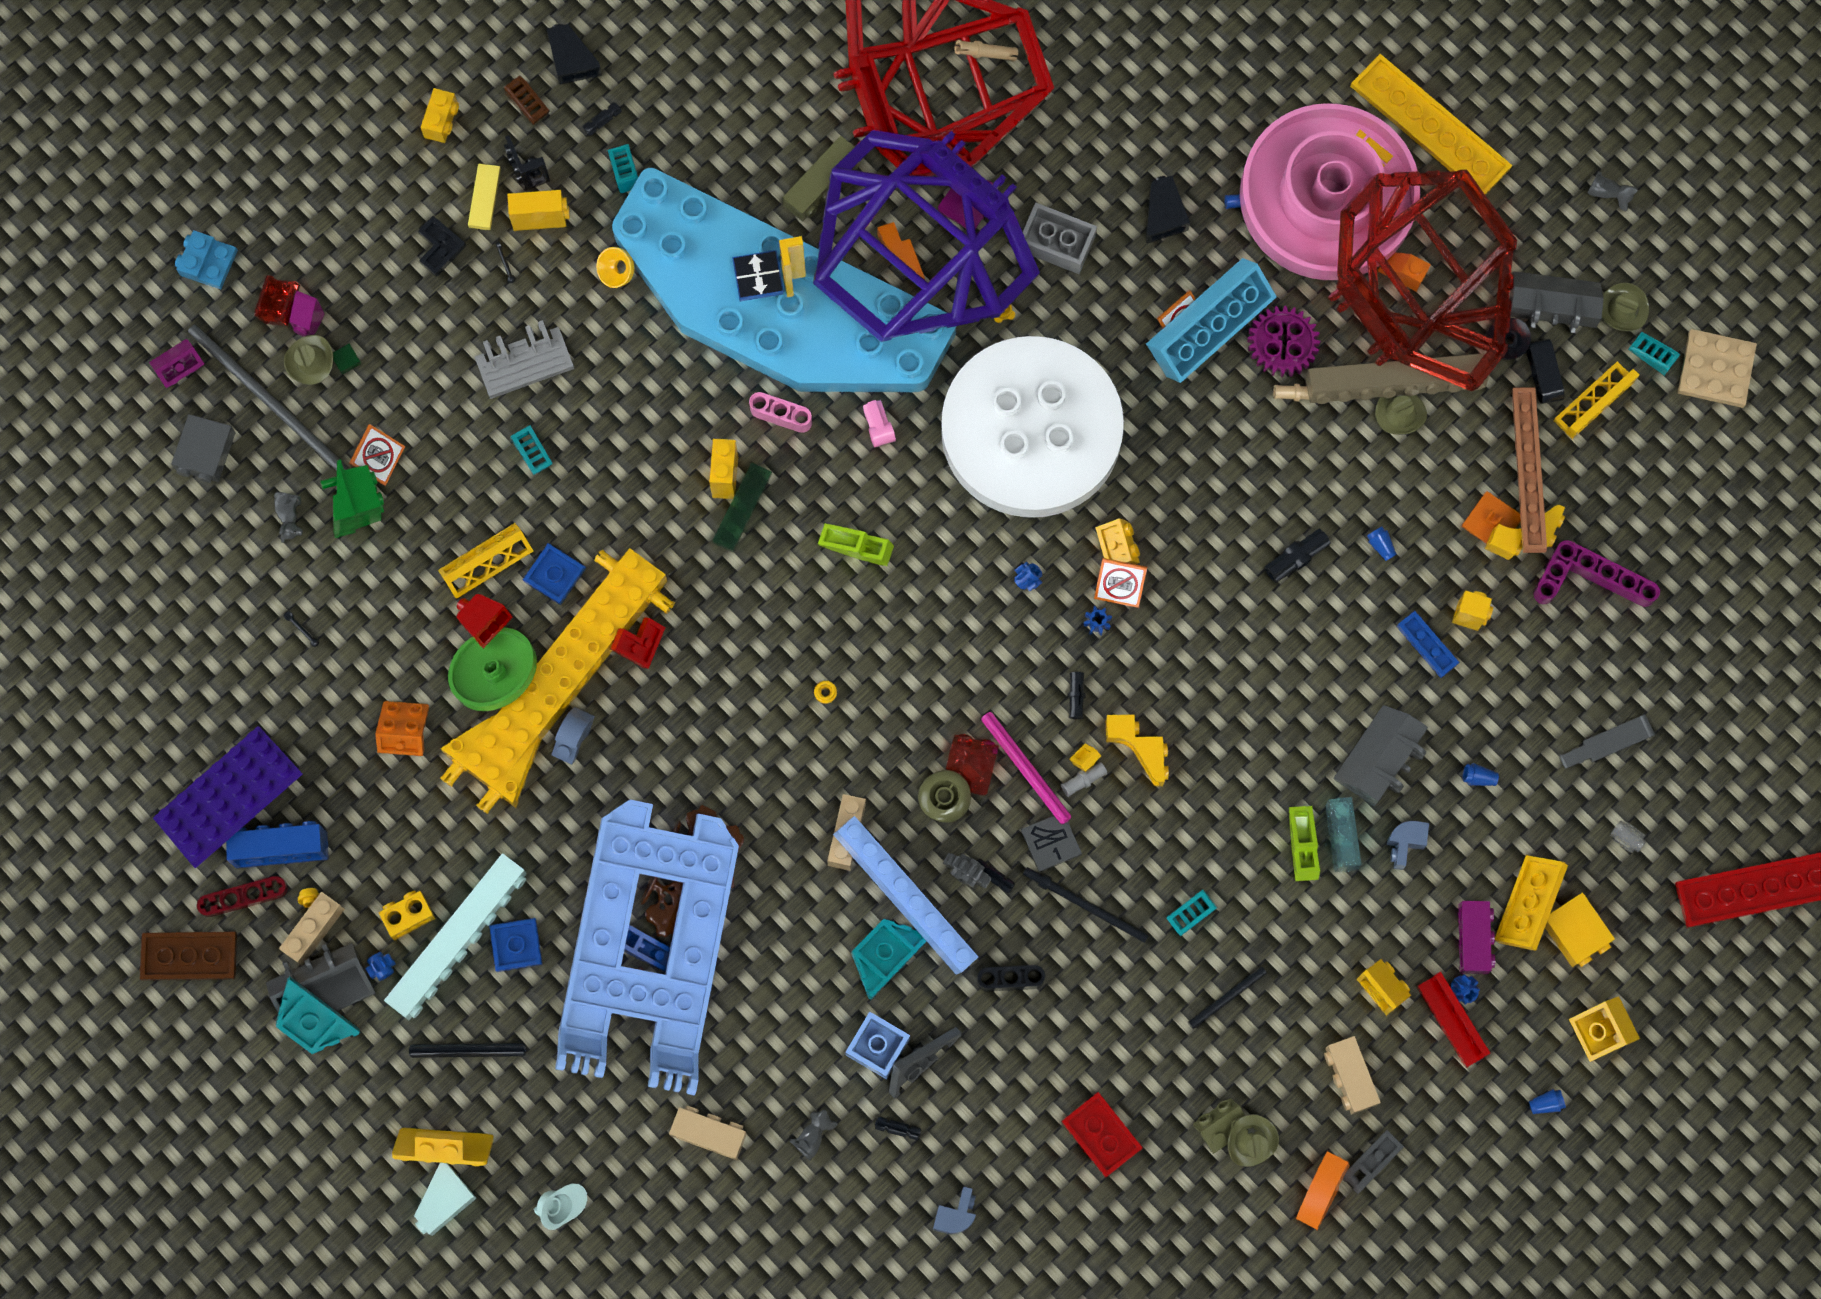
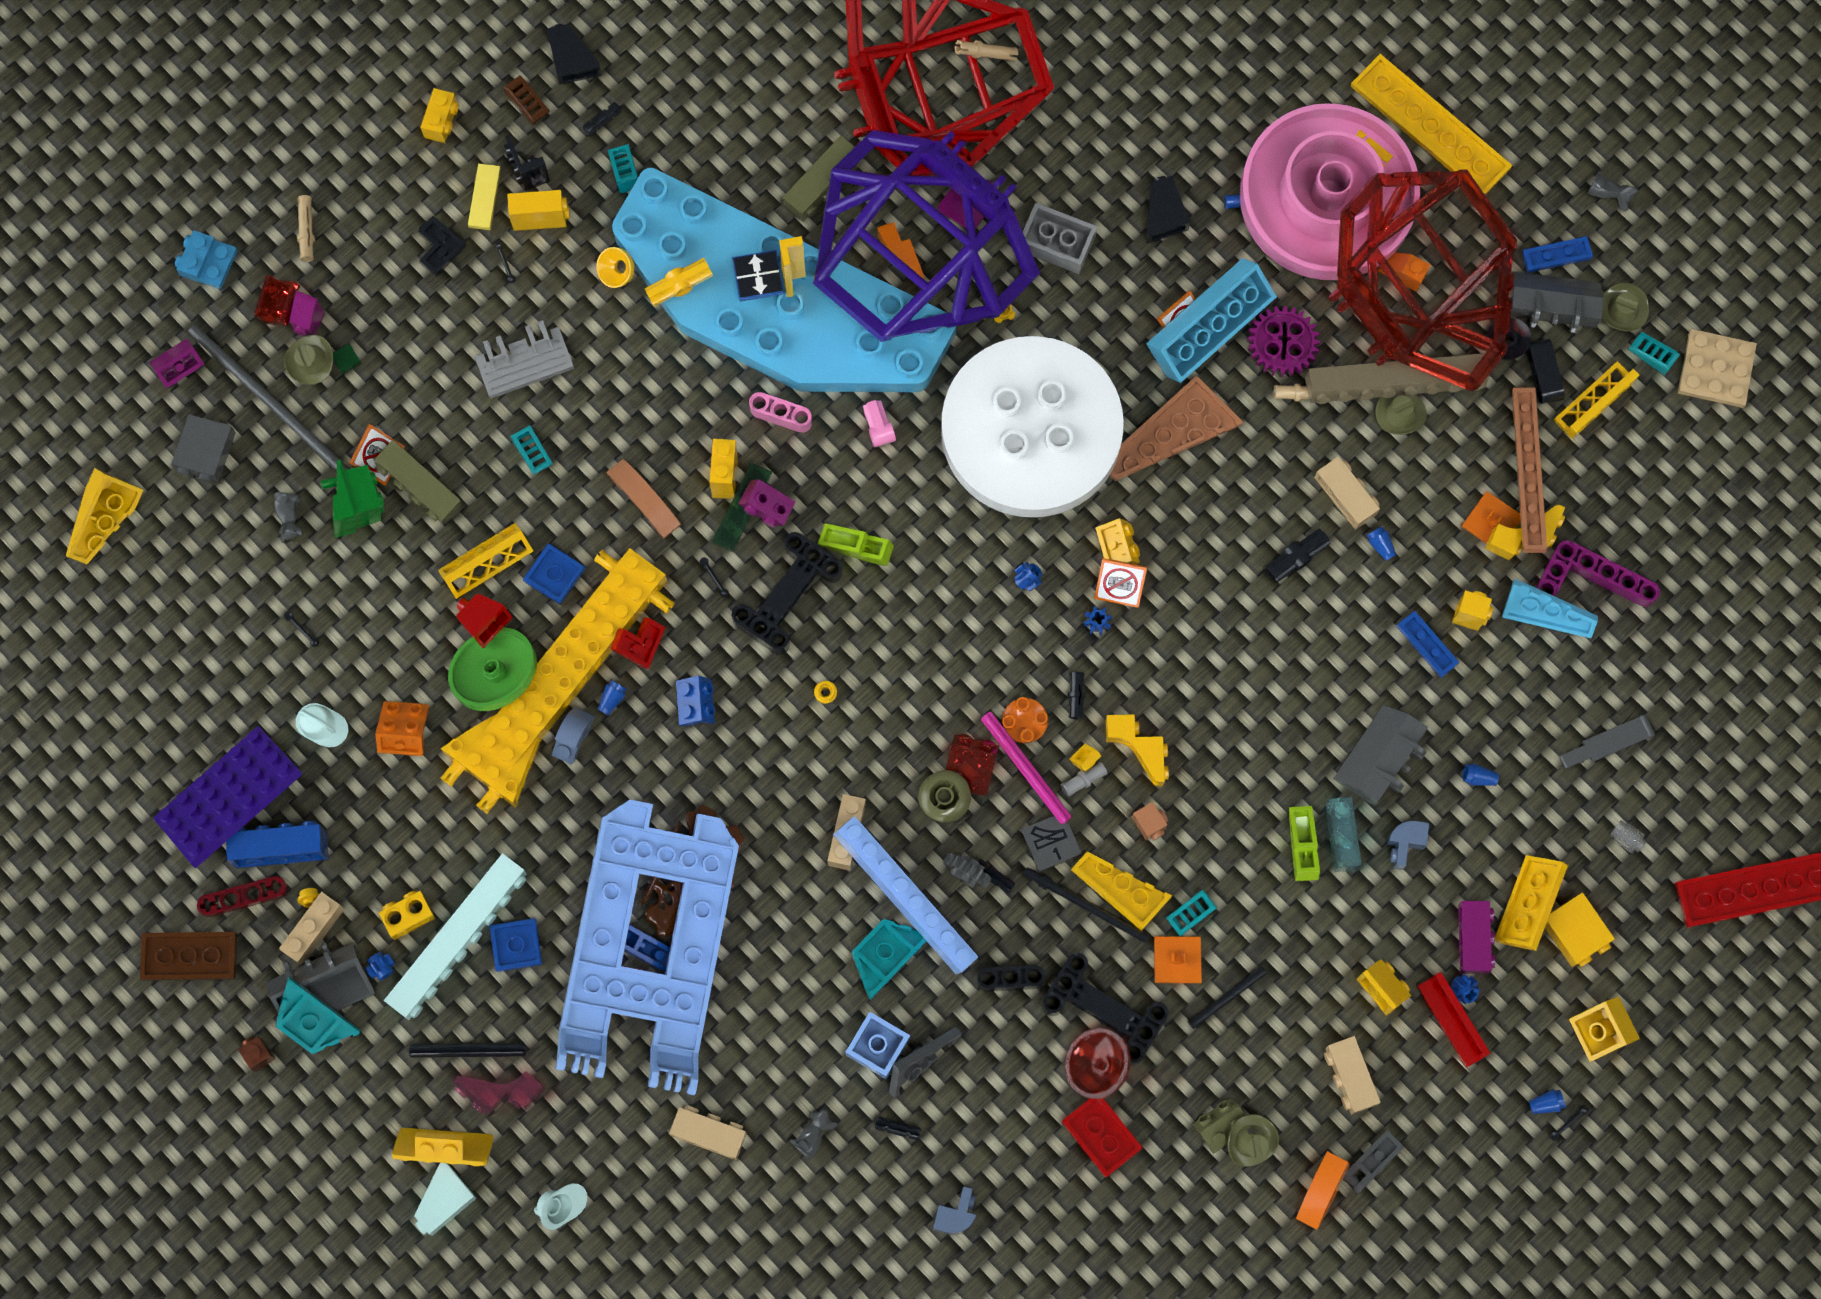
none -> yellow wedge [66,468,144,564]
none -> copper brick [238,1036,275,1072]
none -> light aqua piece [296,703,348,748]
none -> tan pin [297,195,315,262]
none -> olive brick [374,440,461,523]
none -> clear pink arch [453,1071,545,1115]
none -> blue cone [597,680,627,716]
none -> nougat slope [606,459,681,539]
none -> yellow piece [644,258,713,306]
none -> blue bracket [676,676,715,727]
none -> black hinge [700,557,729,597]
none -> black beam [731,532,842,655]
none -> magenta brick [739,479,796,528]
none -> orange dish [1002,697,1048,743]
none -> black beam [1042,953,1169,1066]
none -> clear red dish [1065,1028,1130,1099]
none -> yellow wing [1071,852,1172,931]
none -> nougat wing [1109,375,1244,481]
none -> nougat brick [1132,802,1168,841]
none -> orange piece [1154,936,1202,984]
none -> tan brick [1314,456,1380,530]
none -> medium azure wing [1502,578,1598,638]
none -> blue plate [1522,236,1593,273]
none -> black hinge [1549,1105,1589,1141]

